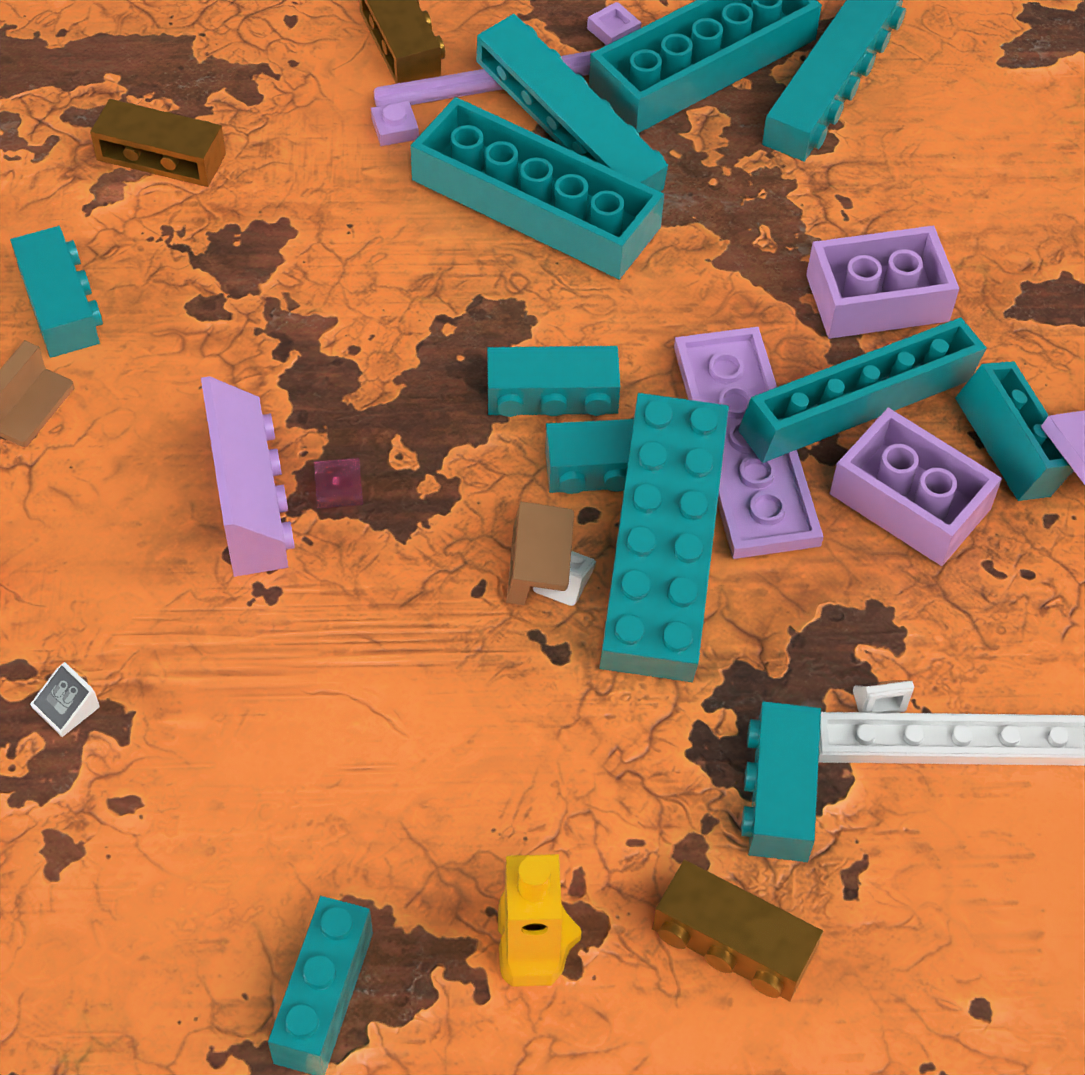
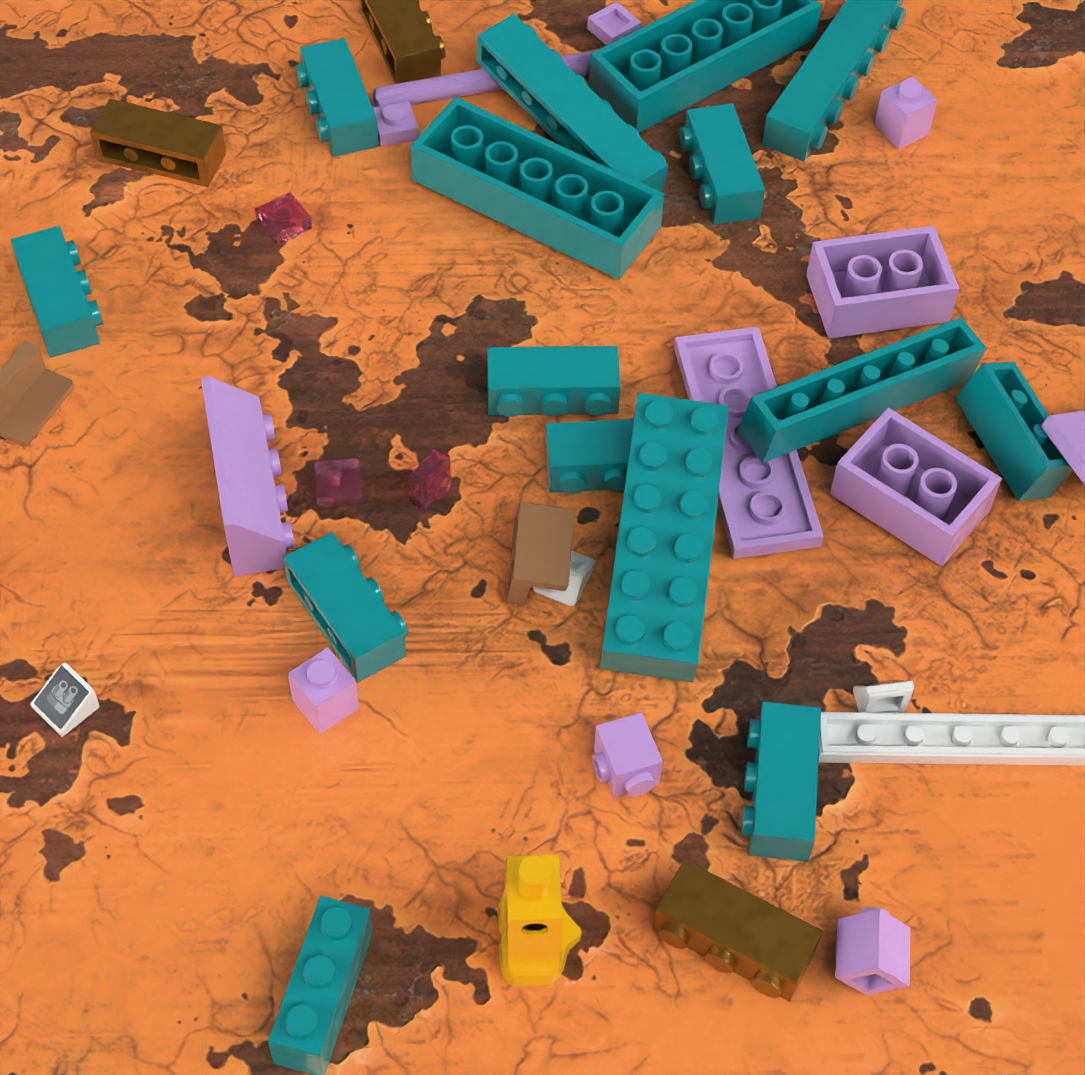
none -> clear pink plate [255,192,312,245]
none -> teal brick [284,532,409,683]
none -> lavender brick [288,647,359,735]
none -> teal brick [295,38,379,157]
none -> clear pink plate [409,447,452,511]
none -> lavender brick [592,712,663,798]
none -> teal brick [679,103,765,225]
none -> lavender brick [834,907,910,996]
none -> lavender brick [874,76,938,149]

